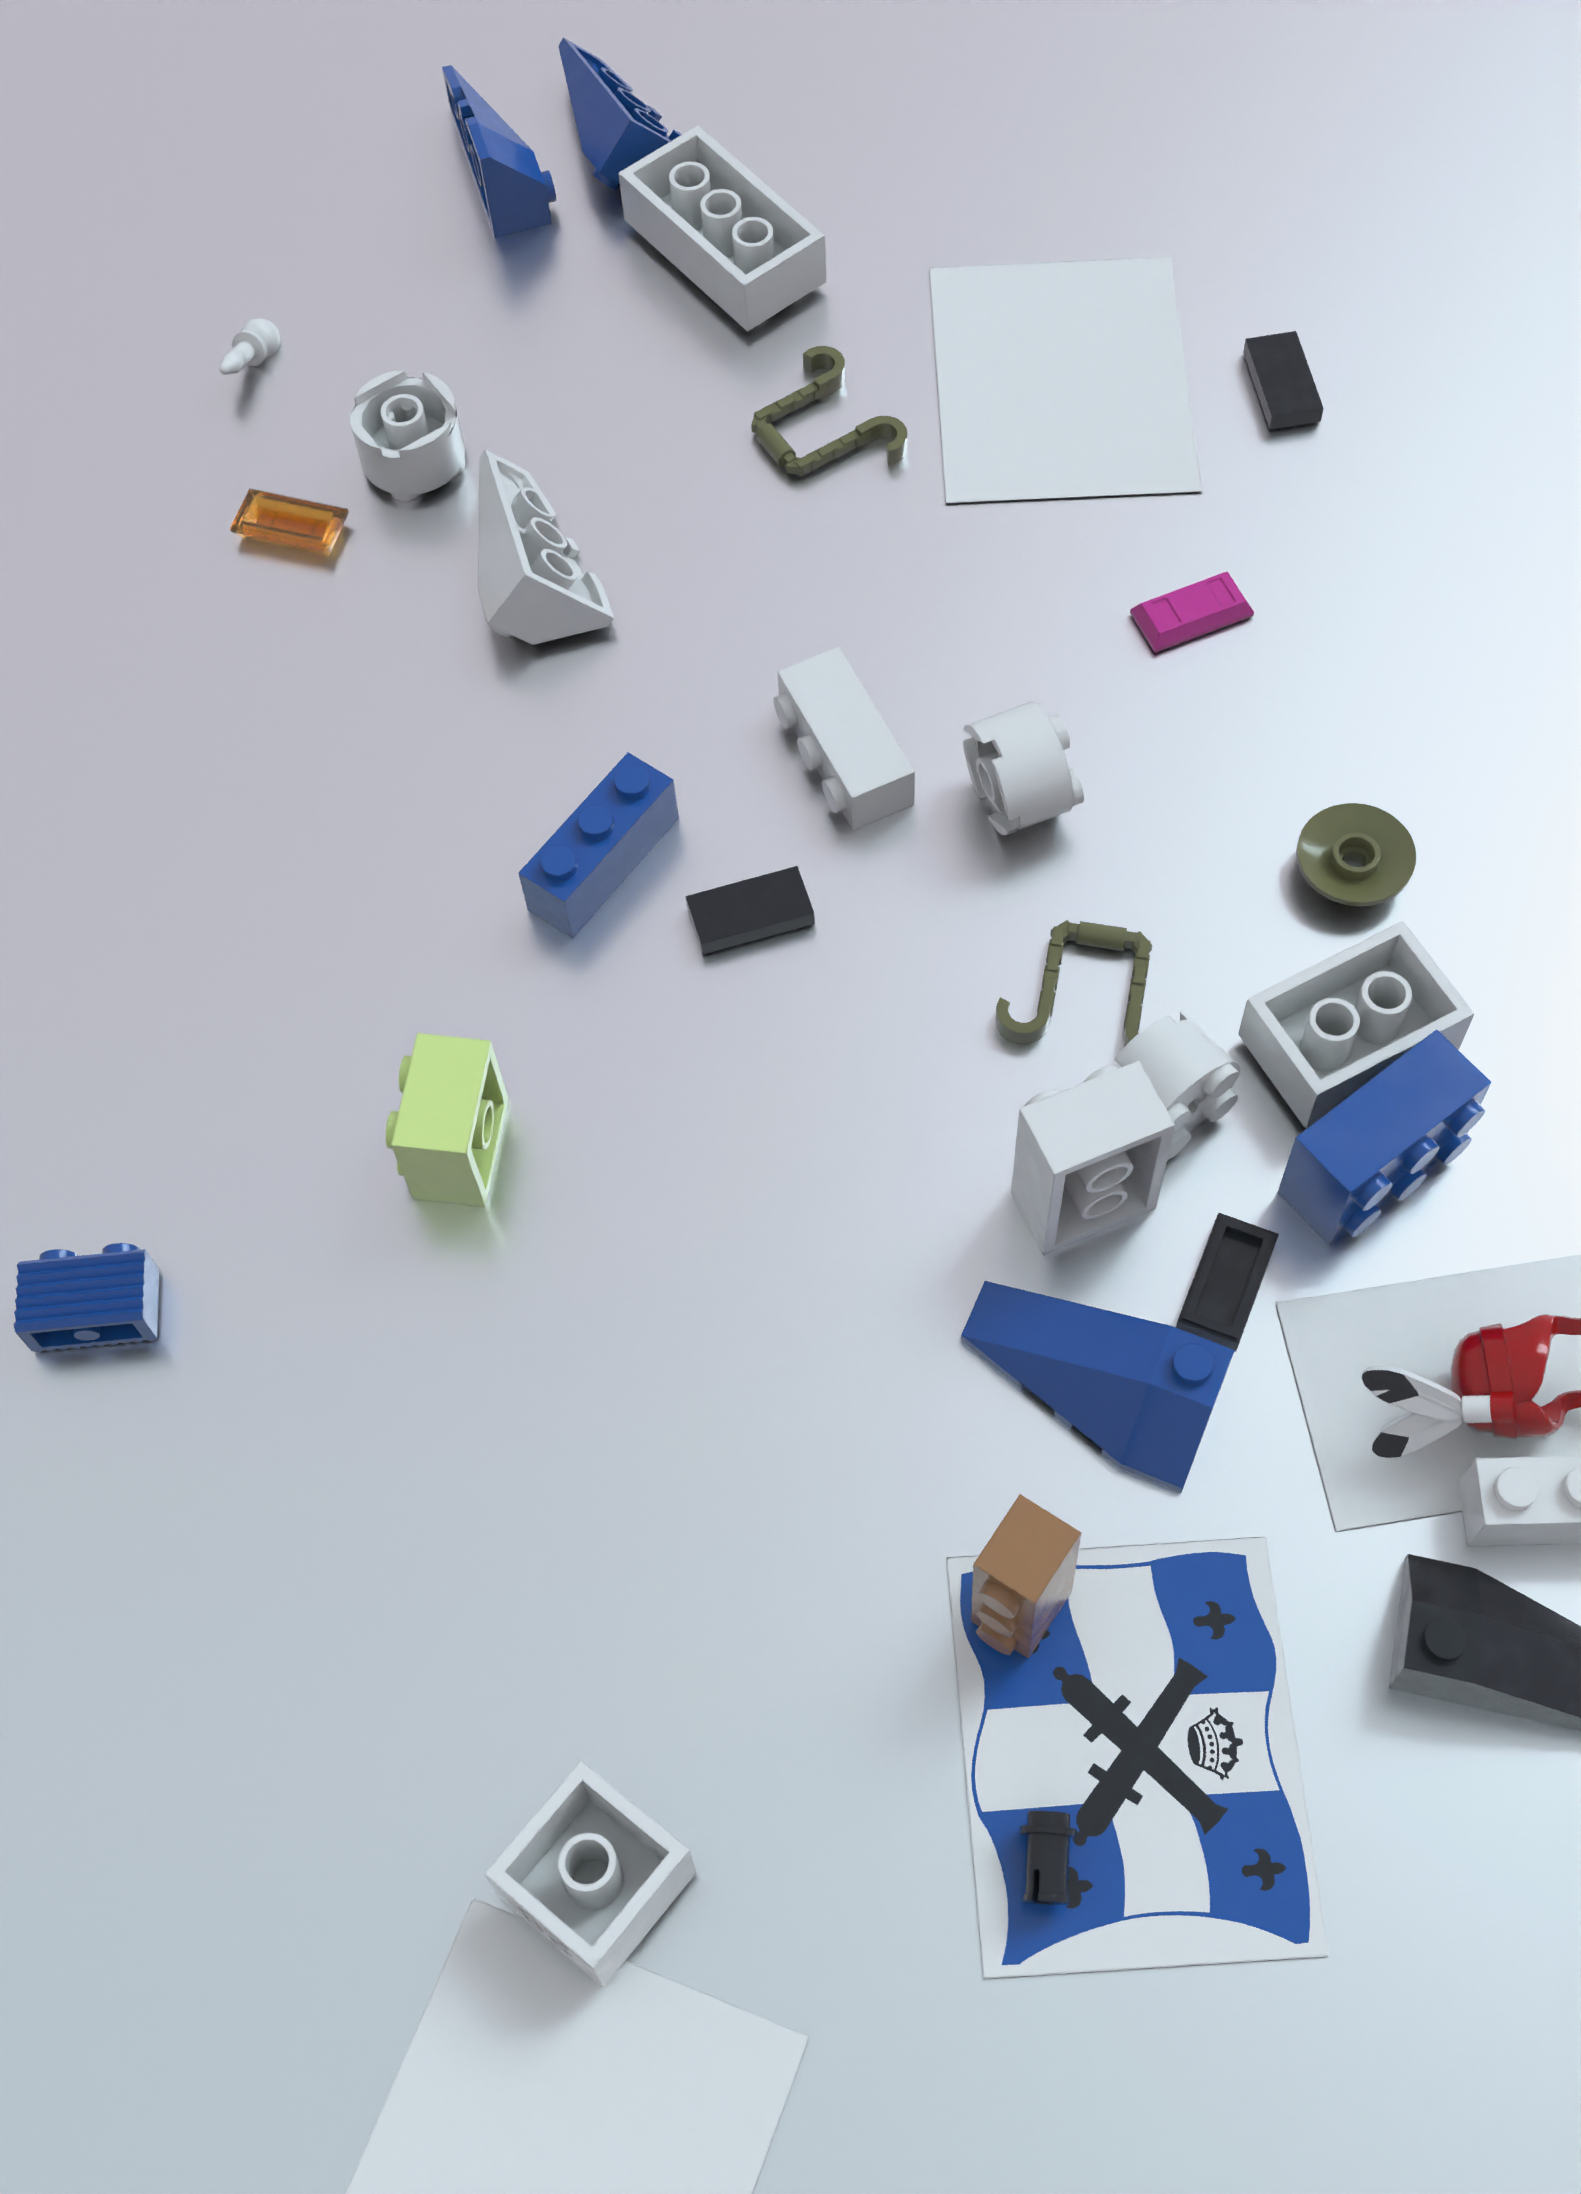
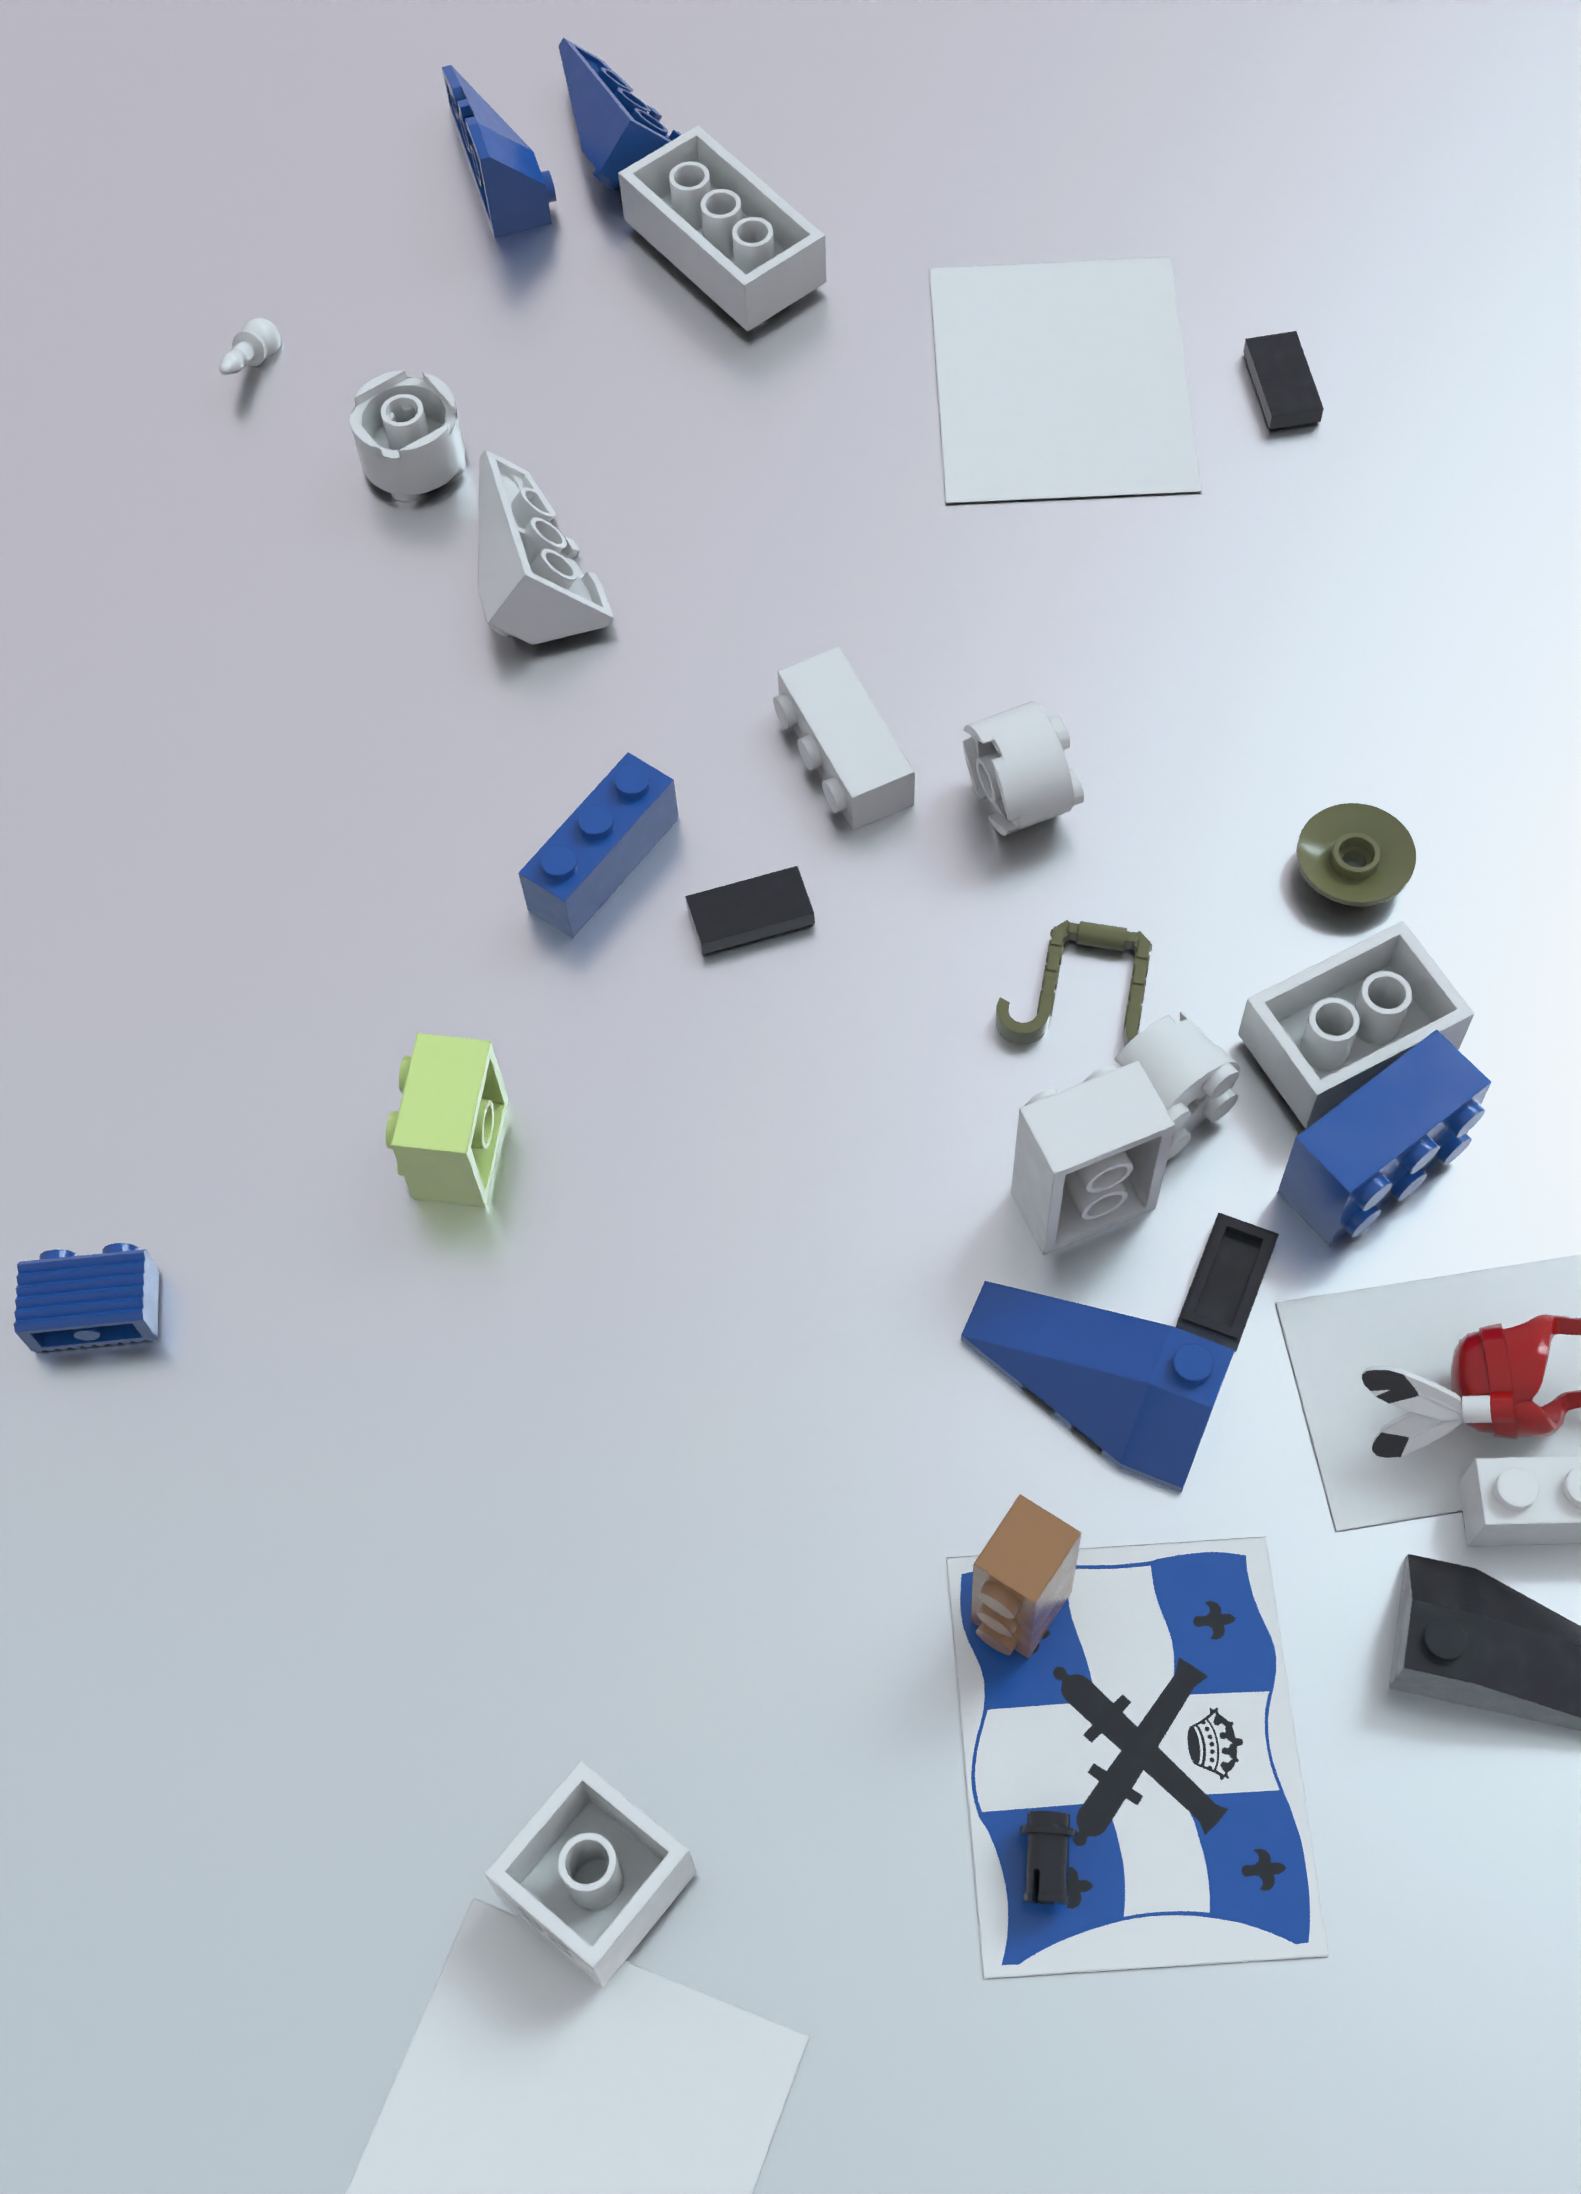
clear orange tile [230,488,349,555] -> none
olive piece [751,346,907,477] -> none
dark pink tile [1130,571,1254,653] -> none

